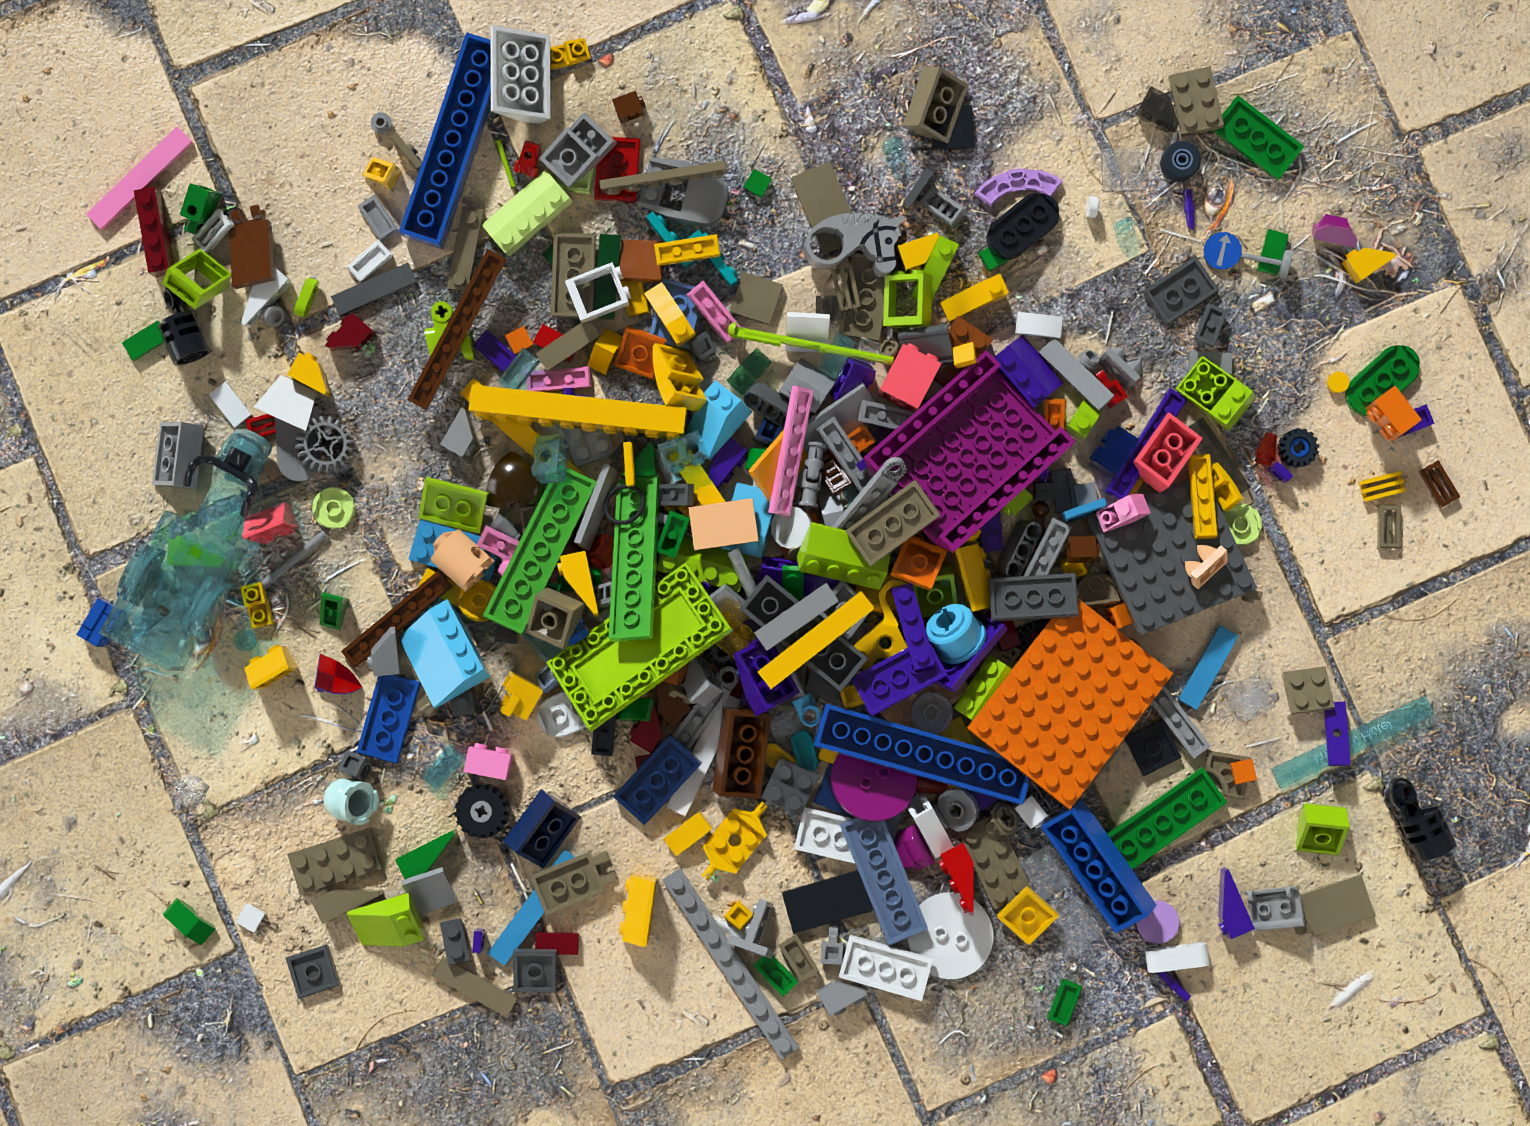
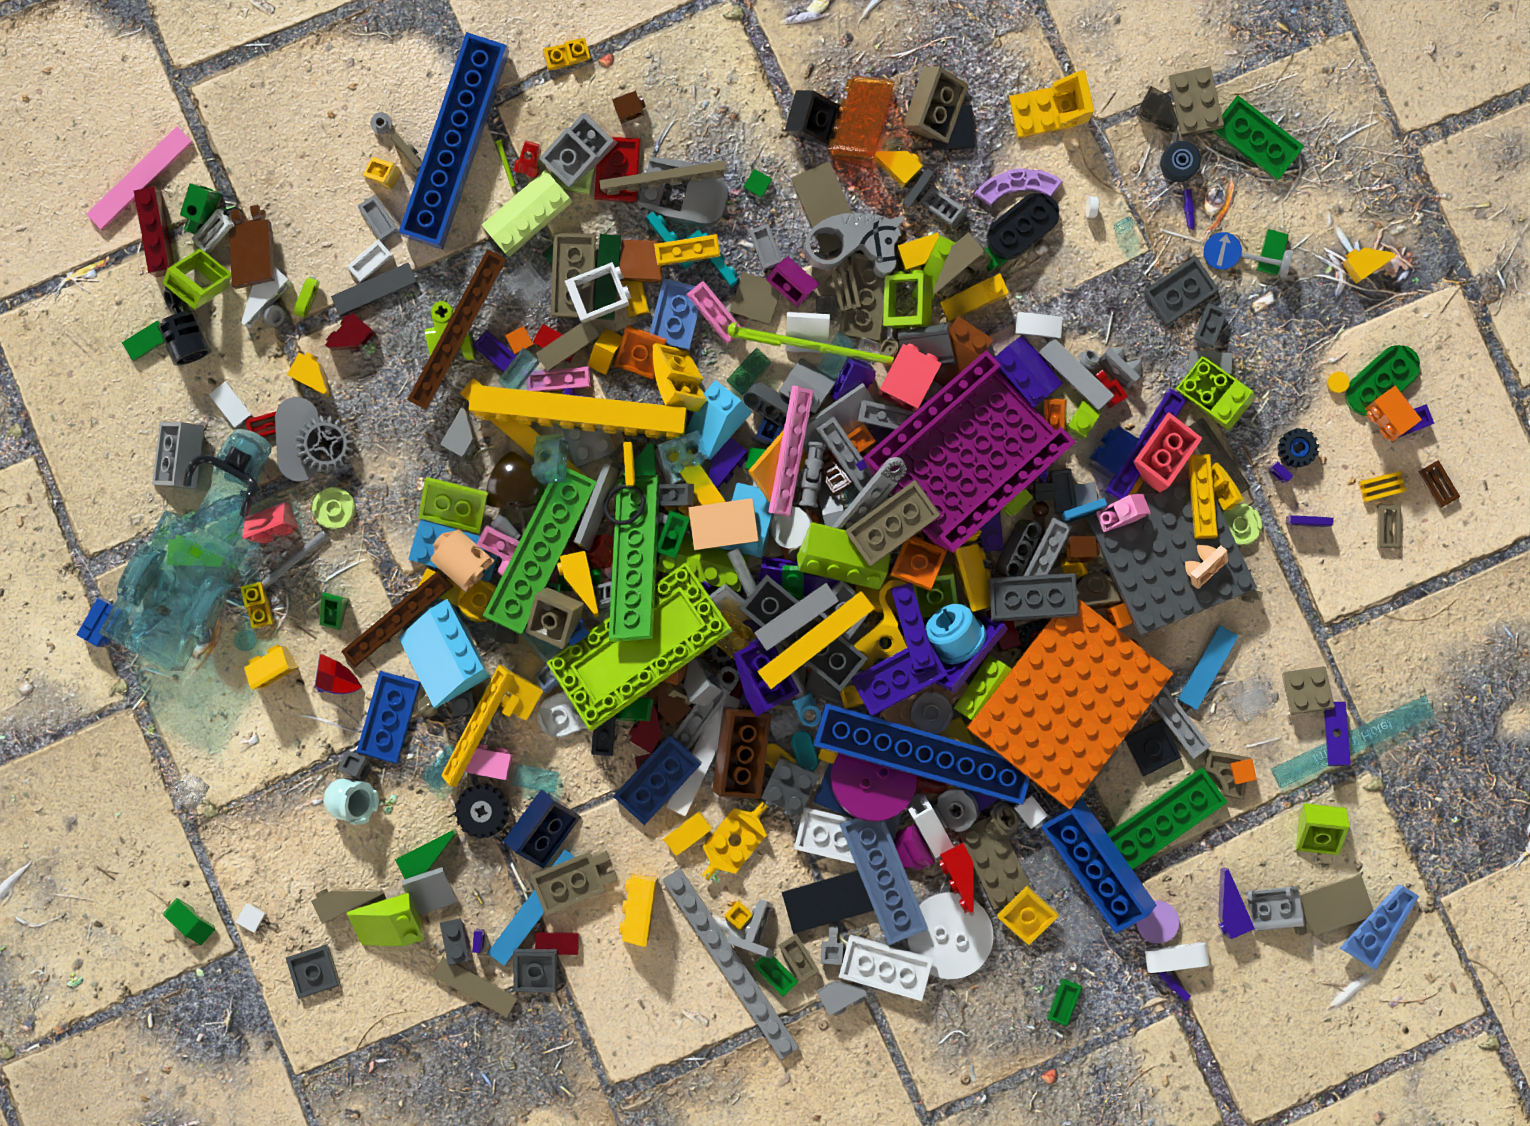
white sticker [254,375,317,431] -> none
dark tan plate [287,828,383,895] -> none
light grey slope [367,627,400,677] -> none
dark tan plate [447,206,484,292] -> none
white slope [491,25,550,124] -> none
yellow slope [644,282,696,347] -> none
dark grey tile [688,332,716,361] -> none
yellow tile [953,342,977,369] -> none
clear plate [1101,148,1146,193] -> none
clear red cone [1254,432,1278,466] -> none
magenta slope [1312,214,1358,248] -> none
black cylinder [1385,778,1457,861] -> none
none -> yellow tile [441,665,514,788]
none -> clear plate [499,262,549,317]
none -> clear light blue tile [512,764,559,793]
none -> light grey tile [749,223,783,271]
none -> magenta brick [766,256,819,308]
none -> black slope [784,90,842,146]
none -> clear orange windscreen [828,75,895,170]
none -> yellow slope [874,151,923,188]
none -> dark tan slope [933,232,992,299]
none -> yellow bracket [1008,70,1094,139]
none -> dark purple tile [1285,515,1334,527]
none -> medium blue wing [1340,884,1419,970]

